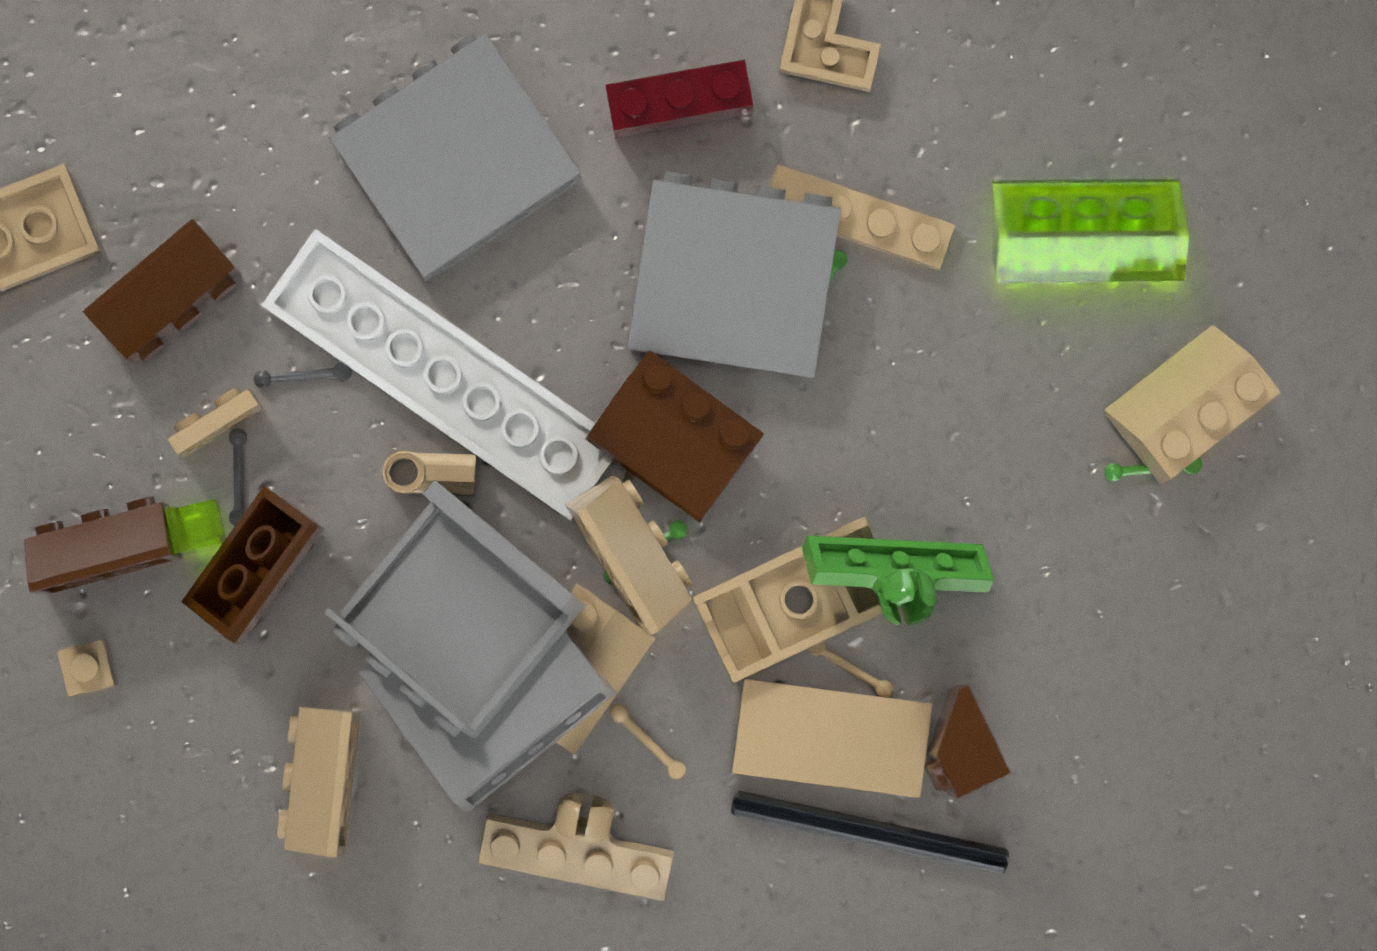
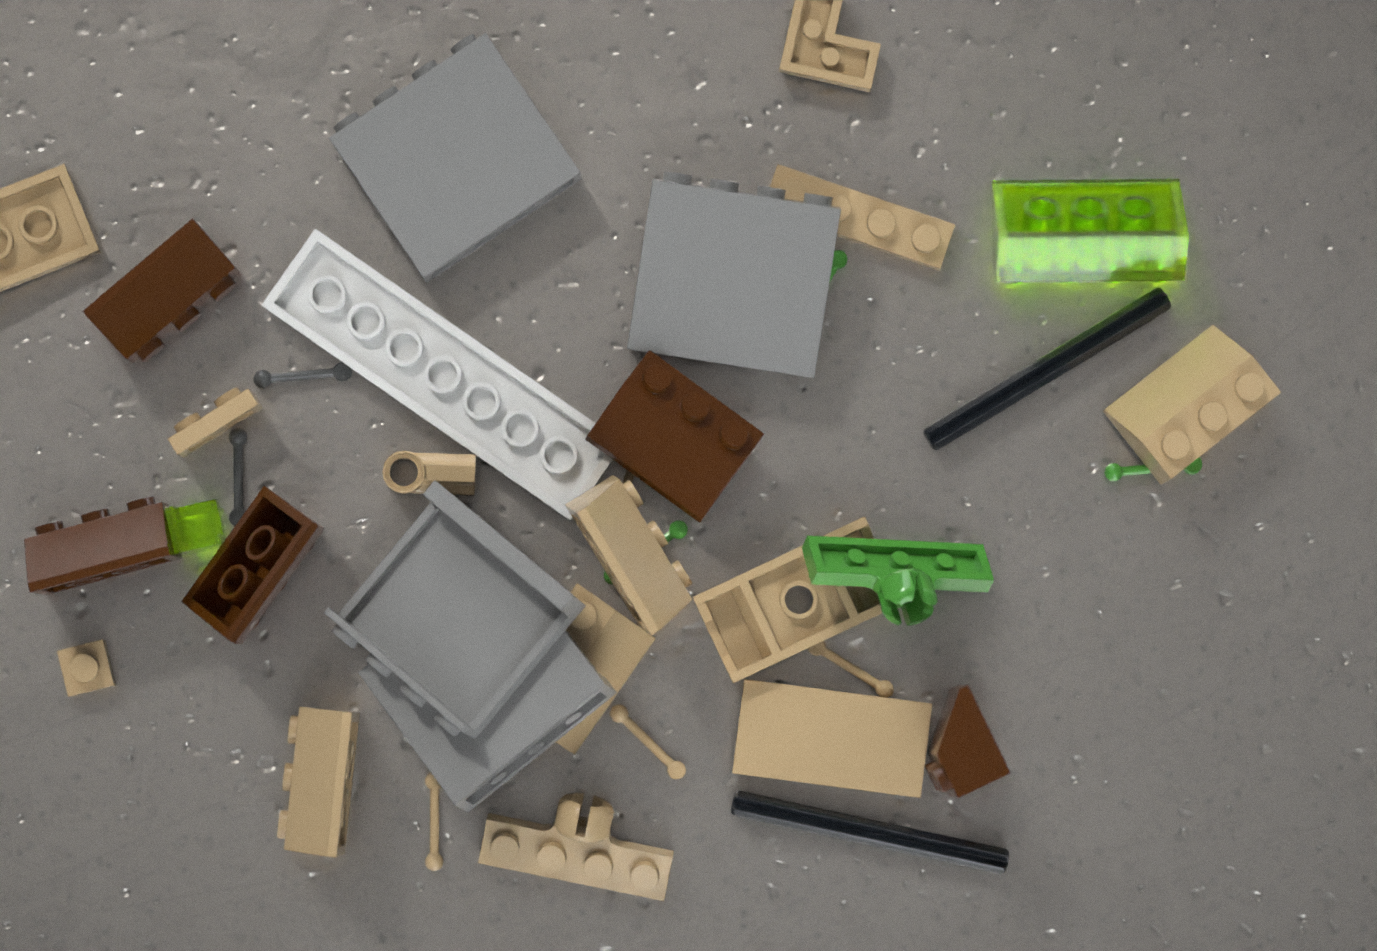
dark red brick [605,59,754,139] -> none
none -> tan hinge [425,772,444,871]
none -> black axle [923,288,1171,450]

